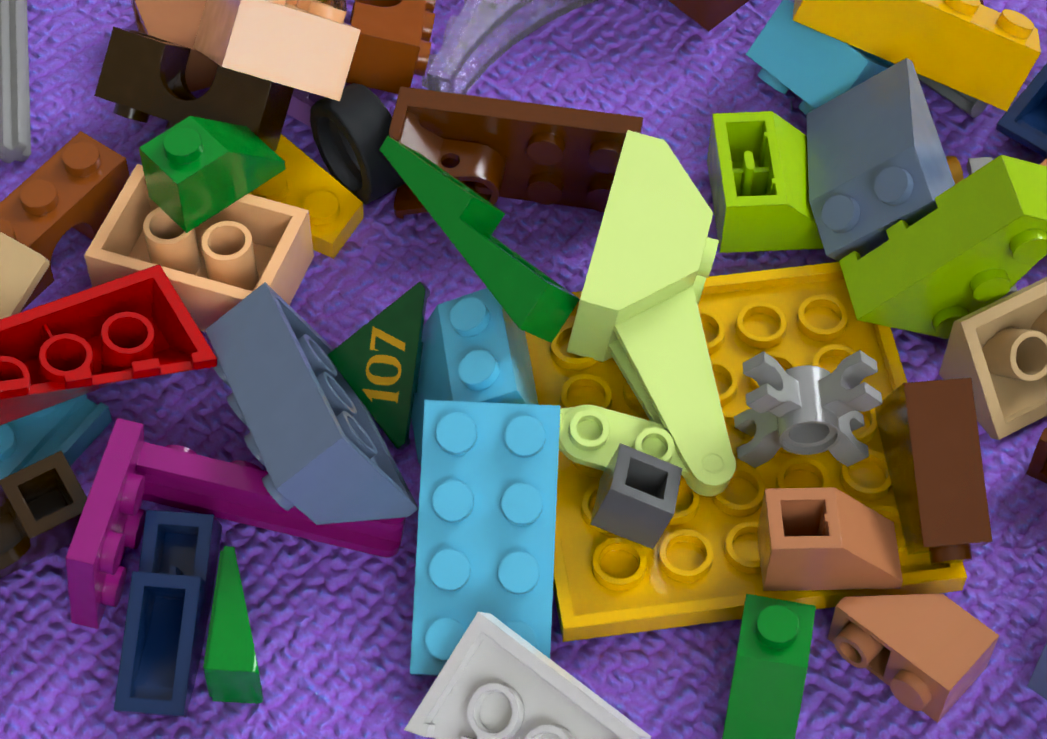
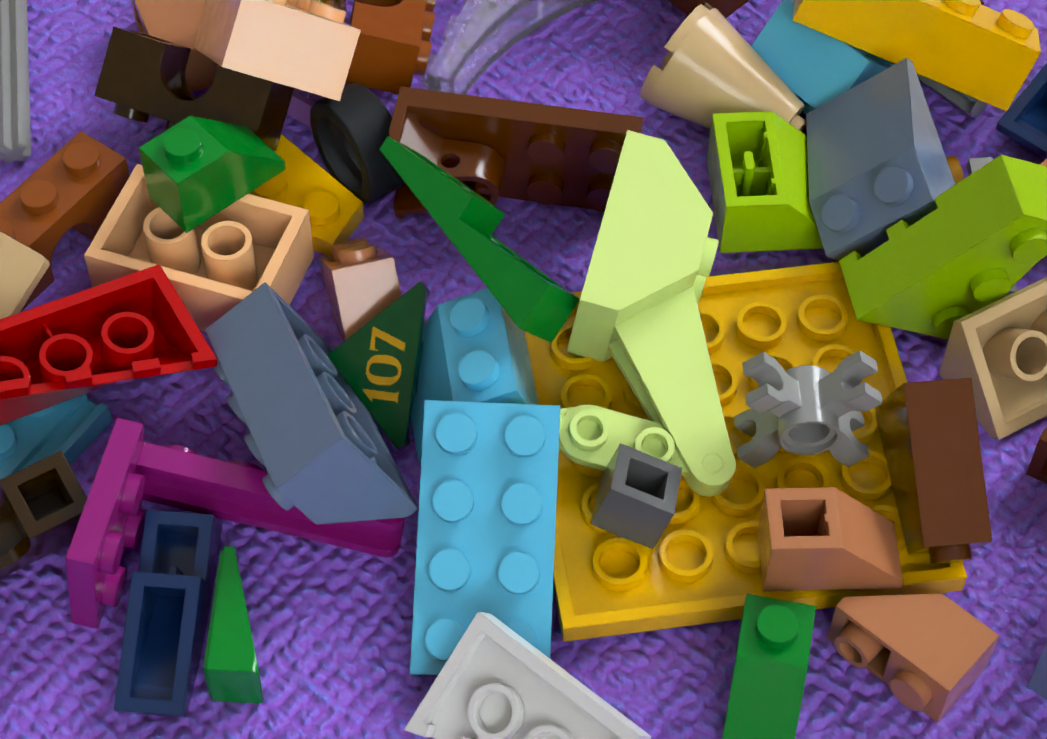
none -> nougat slope [318,238,401,341]
none -> tan cone [640,3,807,132]

